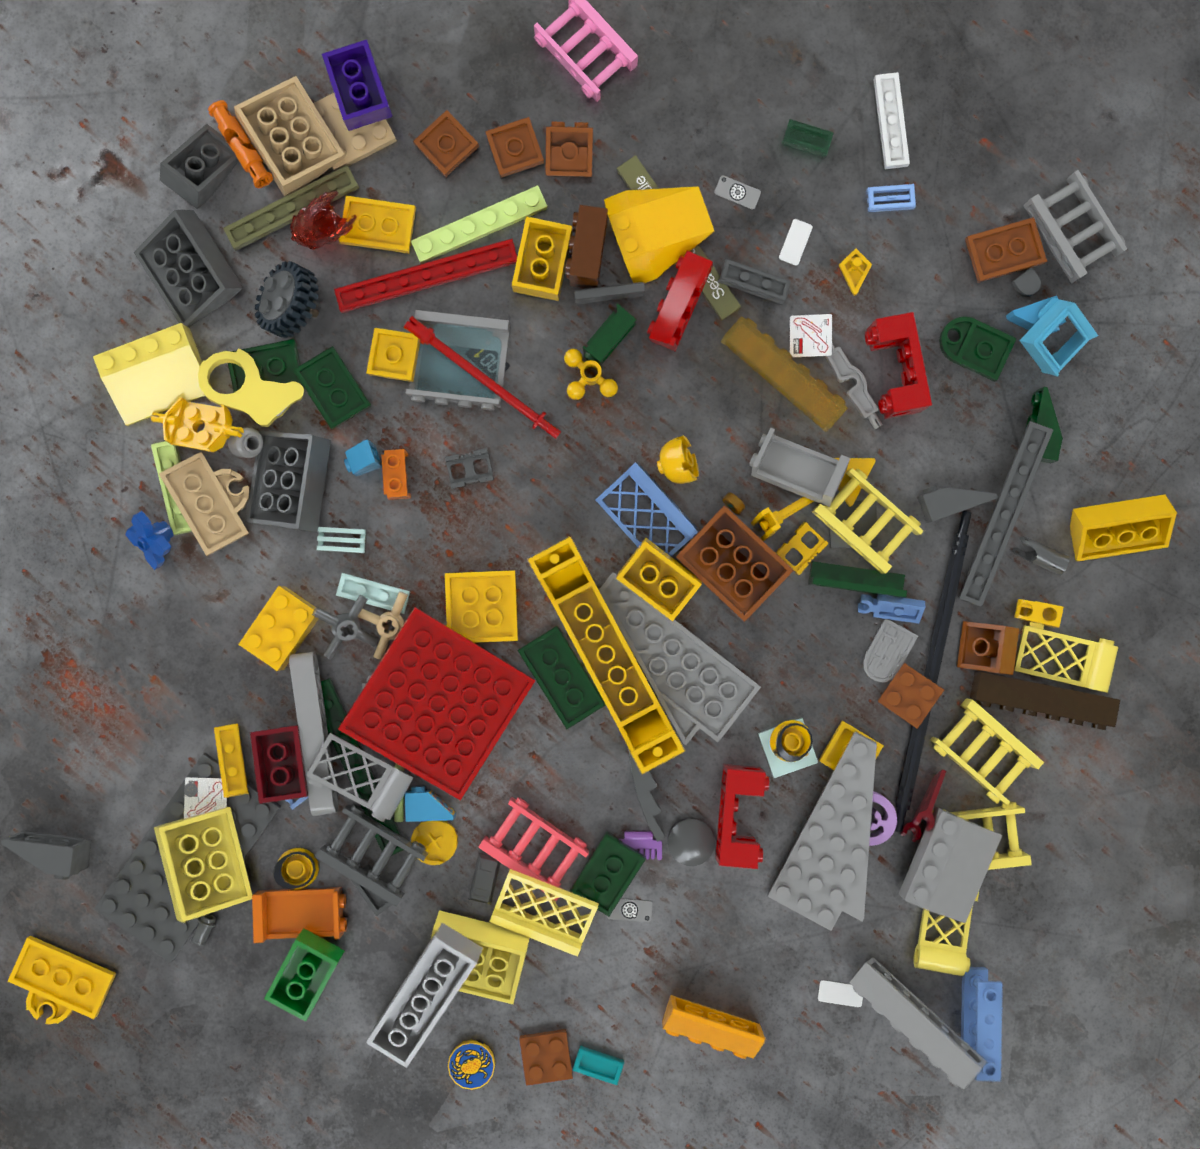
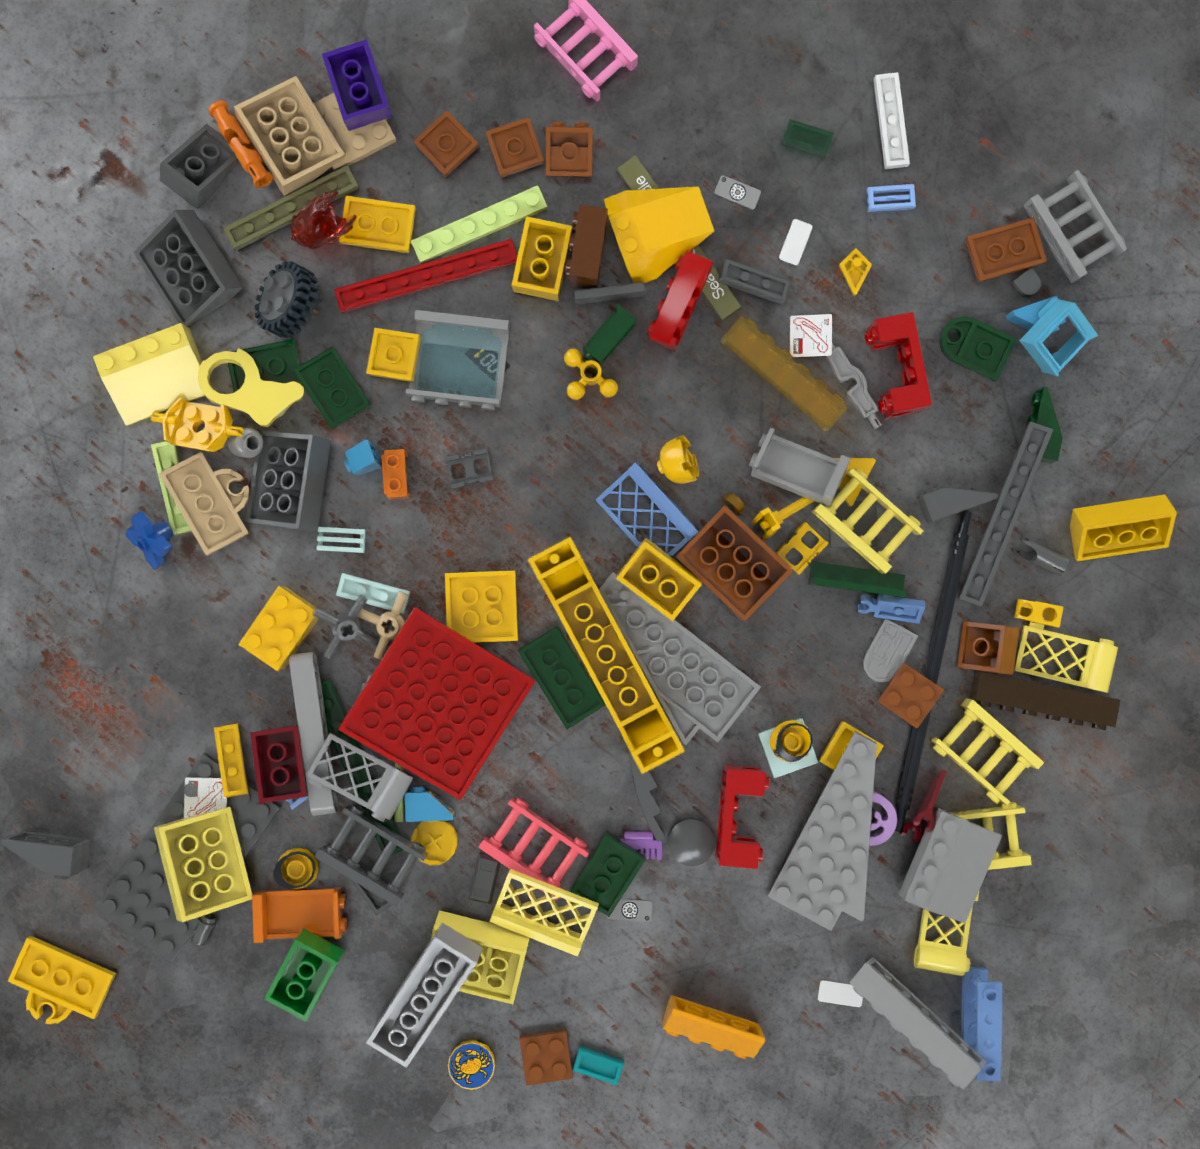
red bar [403,316,561,439] -> none

